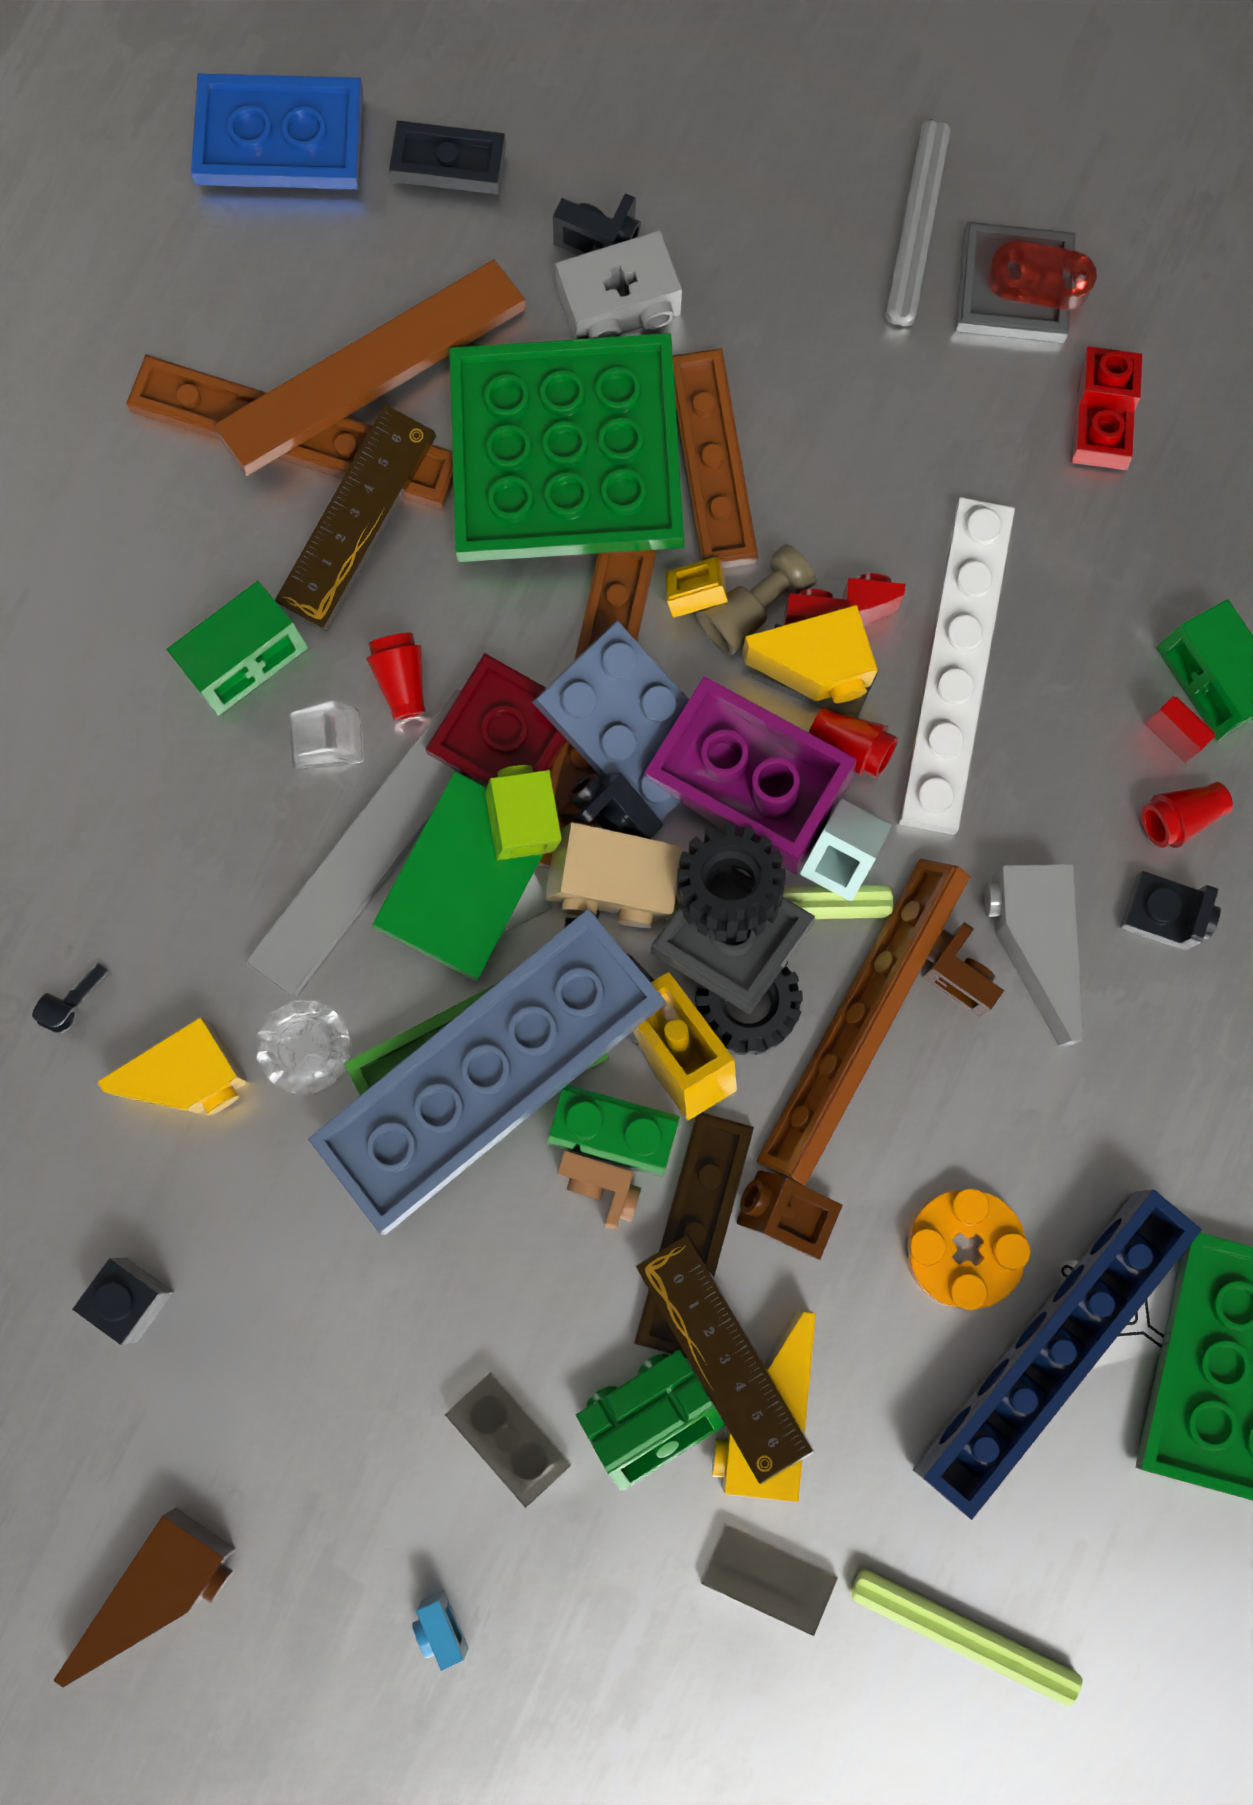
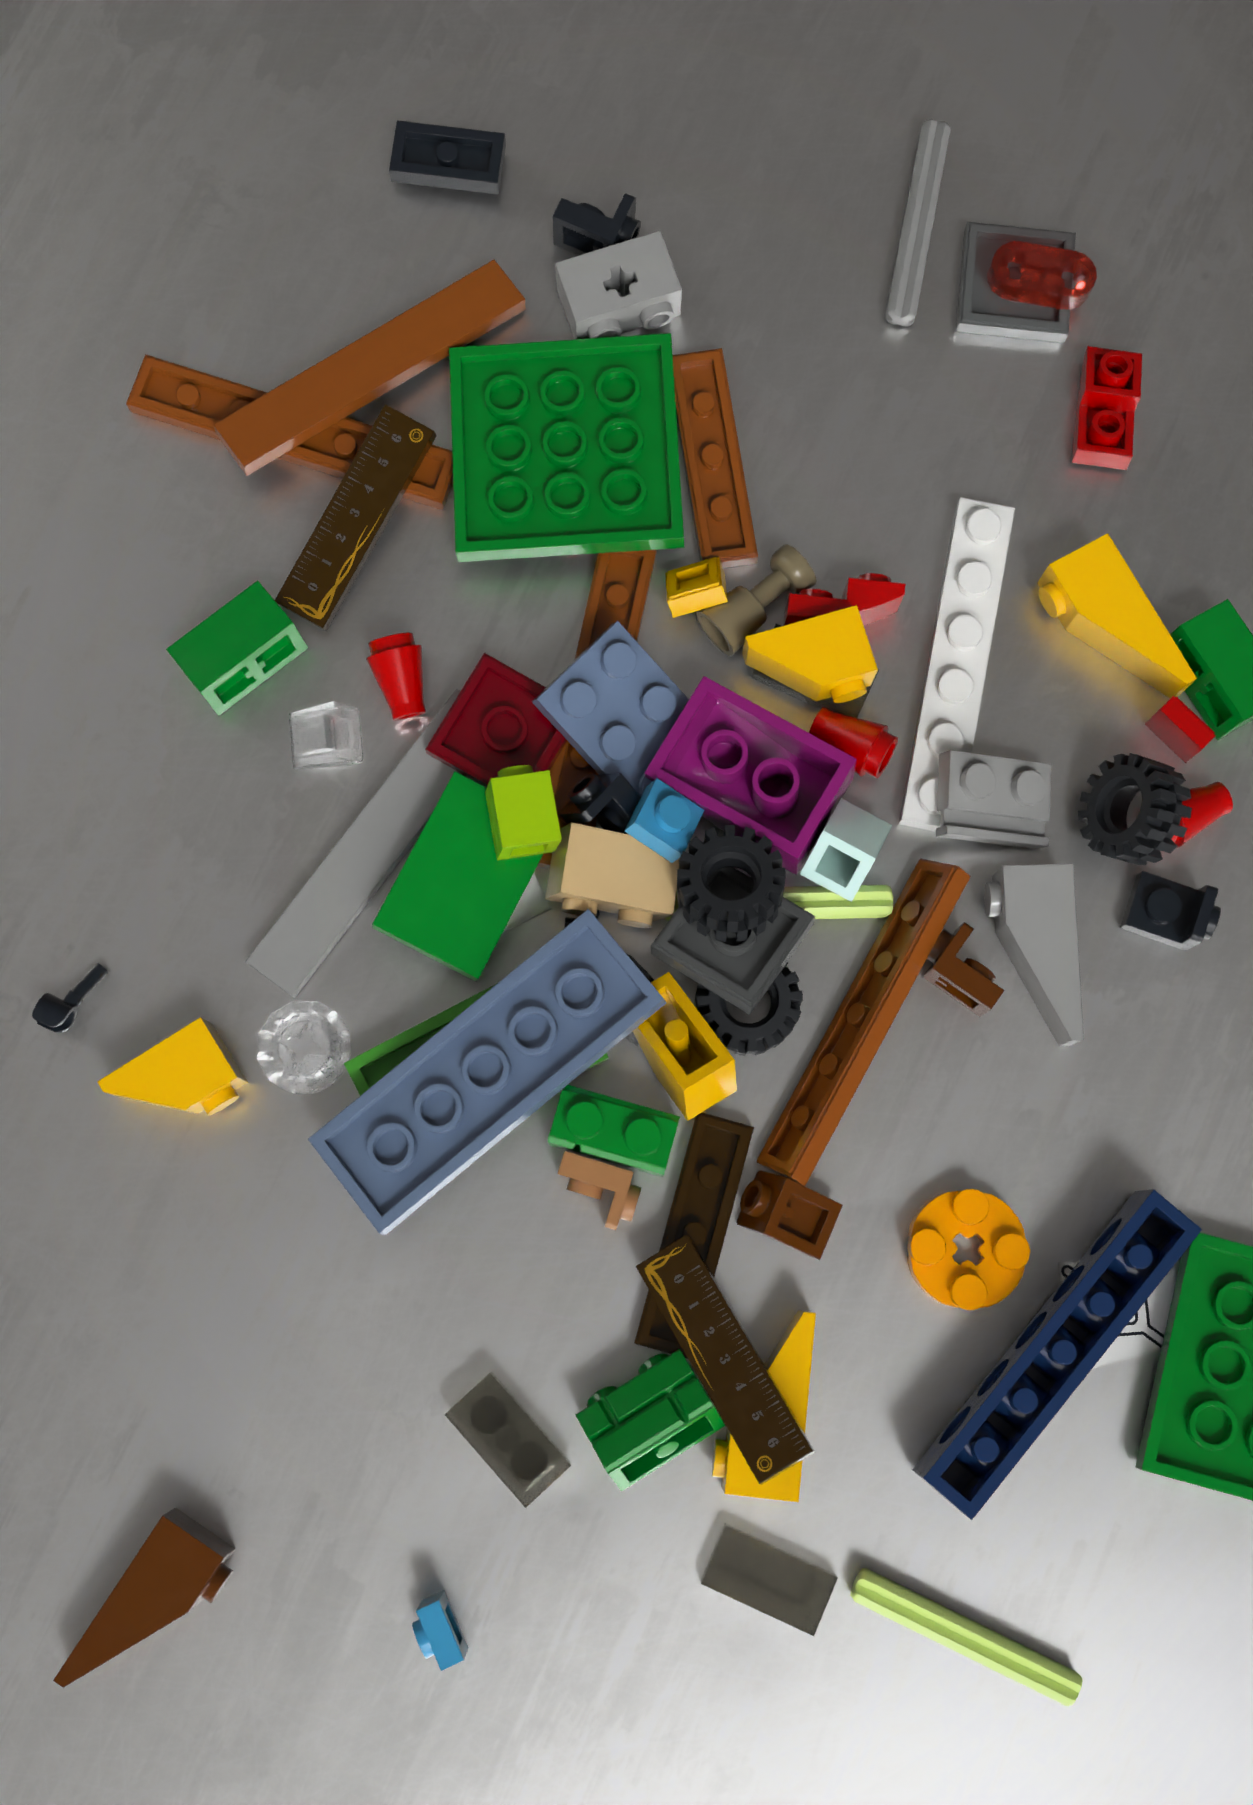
black brick [72,1258,174,1345] -> none
blue plate [191,73,363,190] -> none
none -> dark azure plate [624,778,704,863]
none -> light grey plate [936,750,1052,849]
none -> yellow slope [1037,533,1197,698]
none -> black tyre [1078,753,1192,865]

